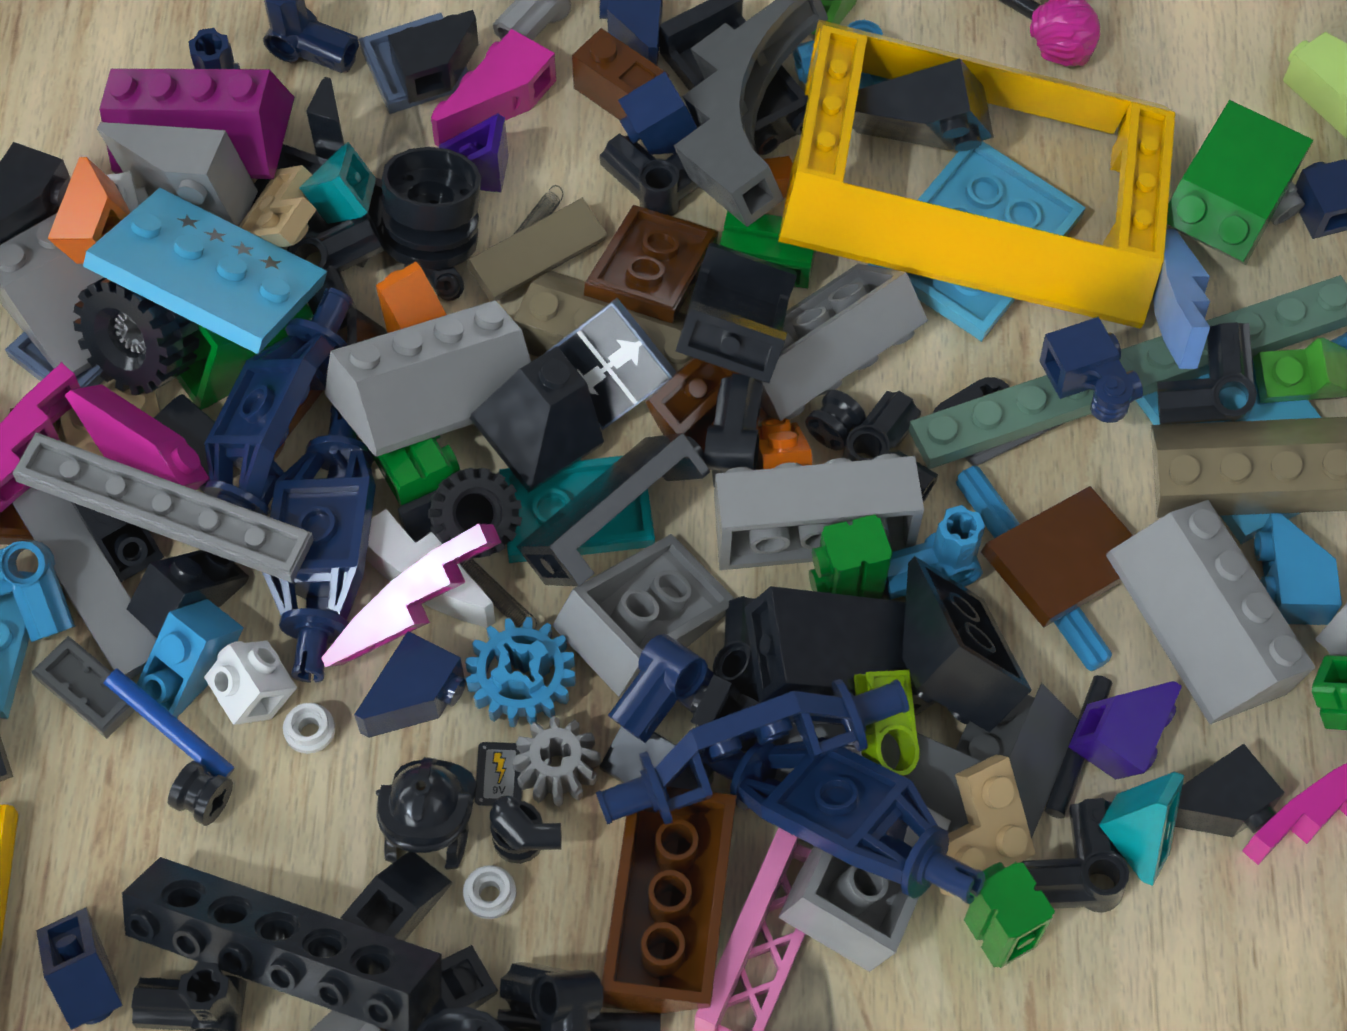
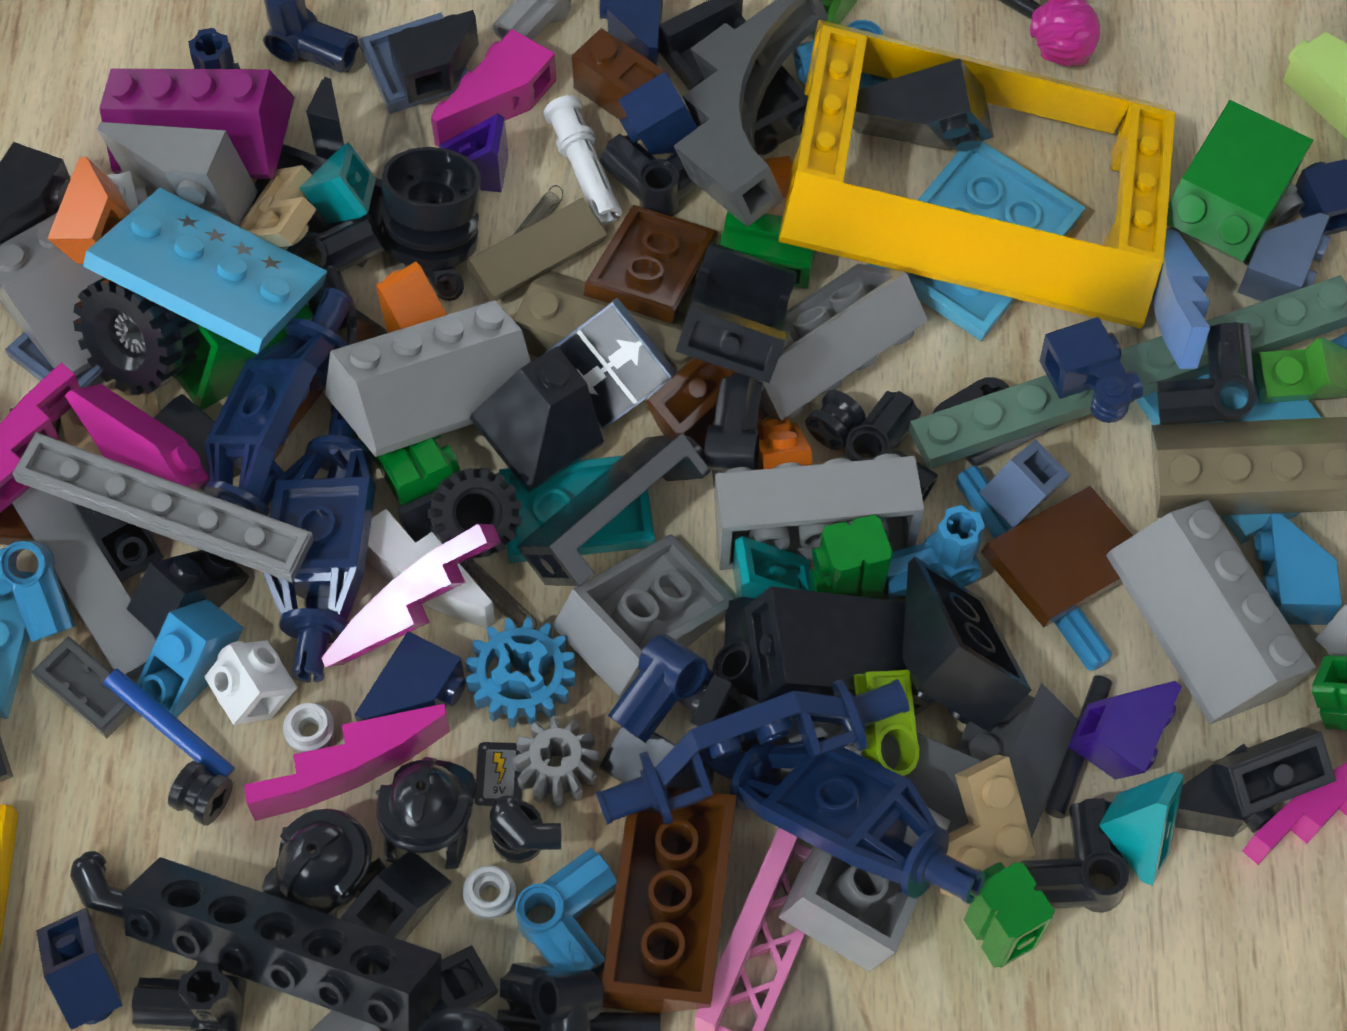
none -> black arm [70,851,124,918]
none -> dark pink slope [244,704,450,821]
none -> black helmet [262,809,386,918]
none -> dark azure piece [515,848,617,976]
none -> white pin [543,95,622,225]
none -> teal slope [733,536,812,599]
none -> sand blue slope [979,439,1070,528]
none -> black slope [1214,727,1336,817]
none -> sand blue slope [1237,213,1331,302]

